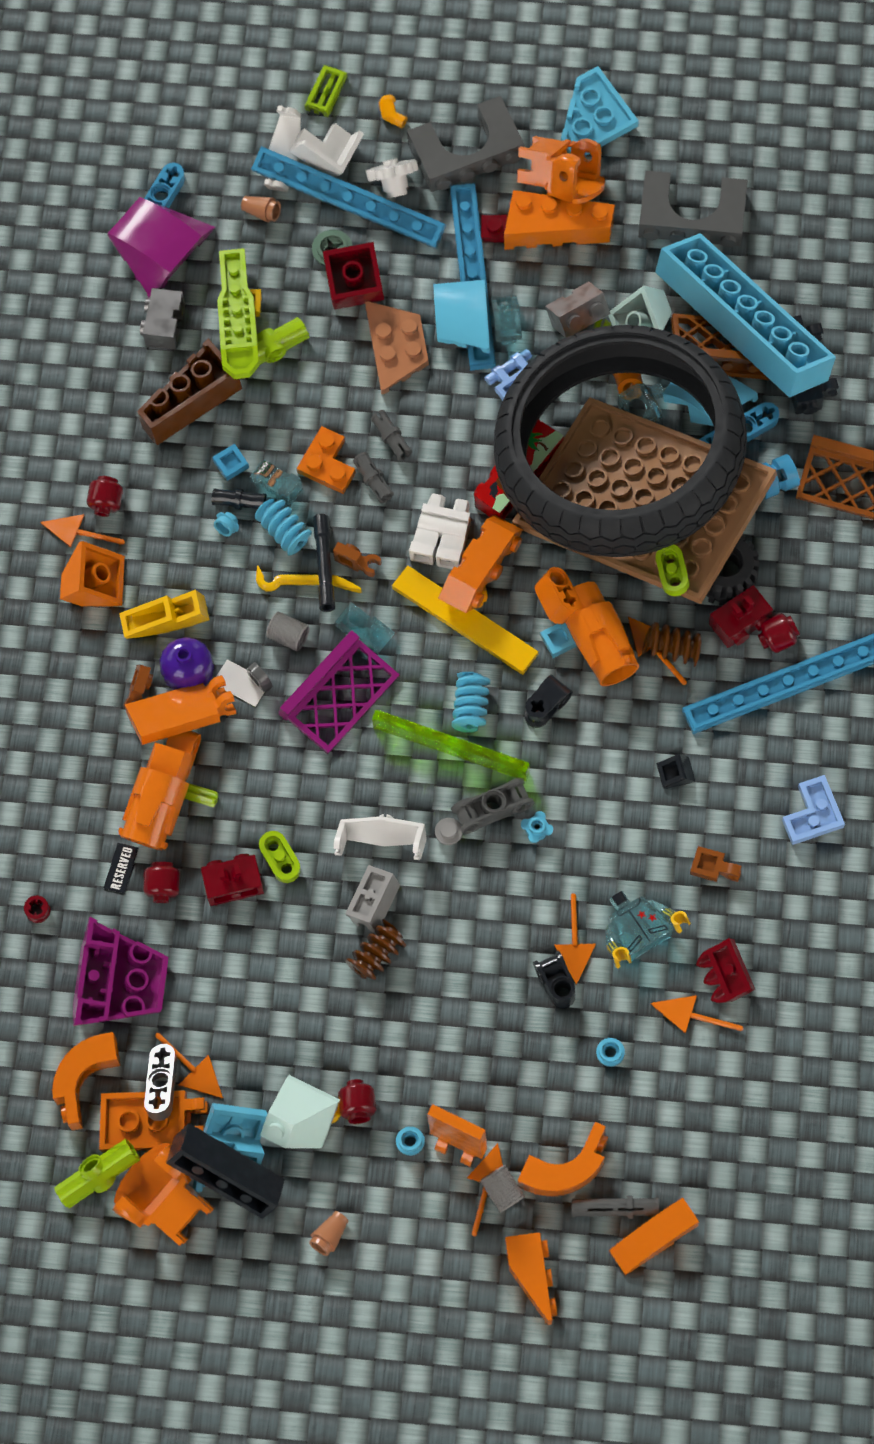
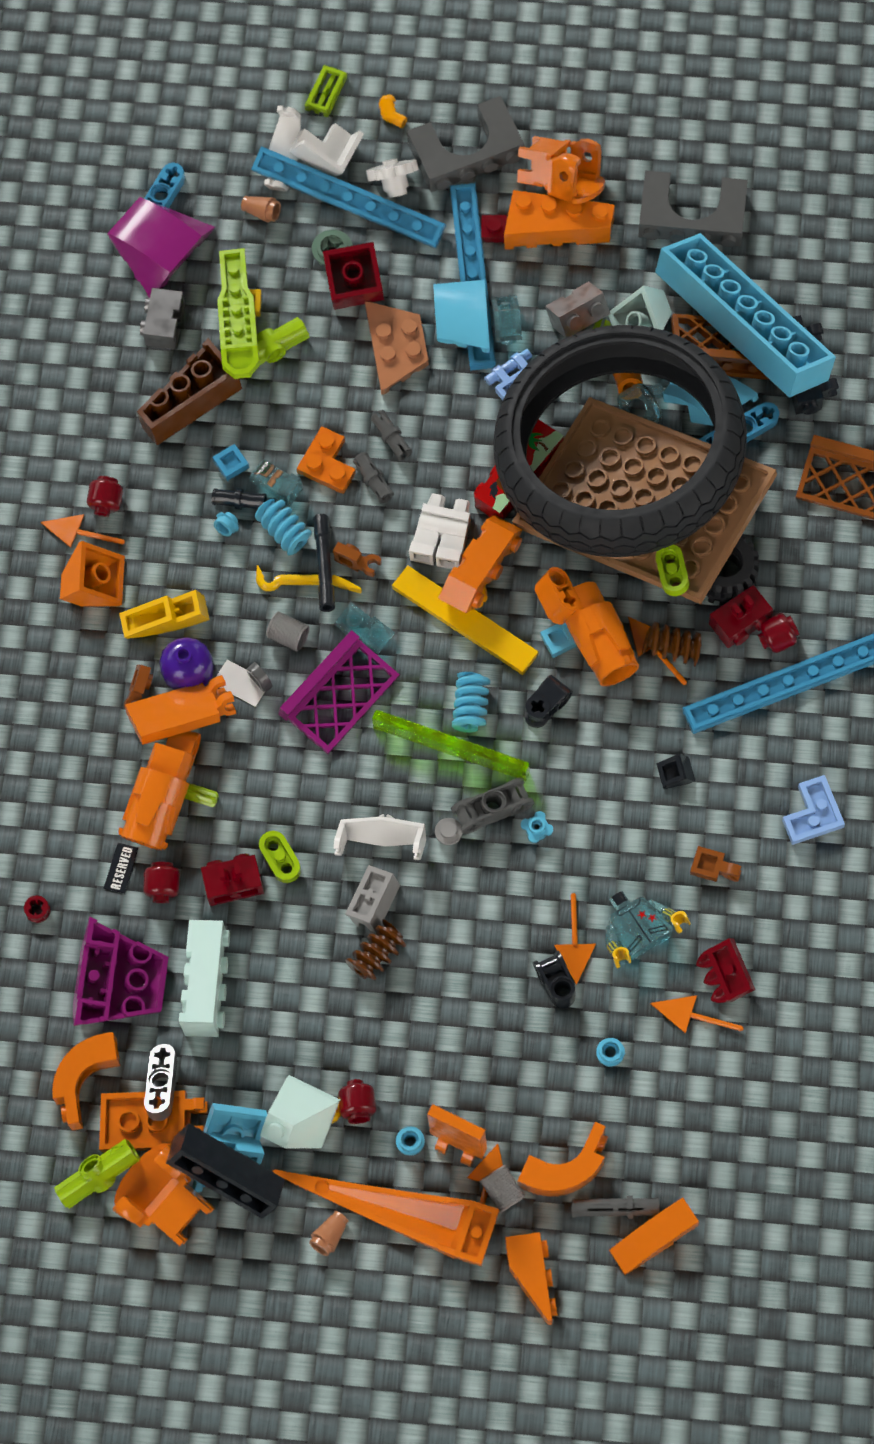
orange piece [155,1033,223,1099] -> none
medium azure plate [561,66,639,156] -> none
dark azure wheel [763,454,800,500] -> none
none -> light aqua wedge [179,920,230,1037]
none -> orange plate [273,1169,500,1267]

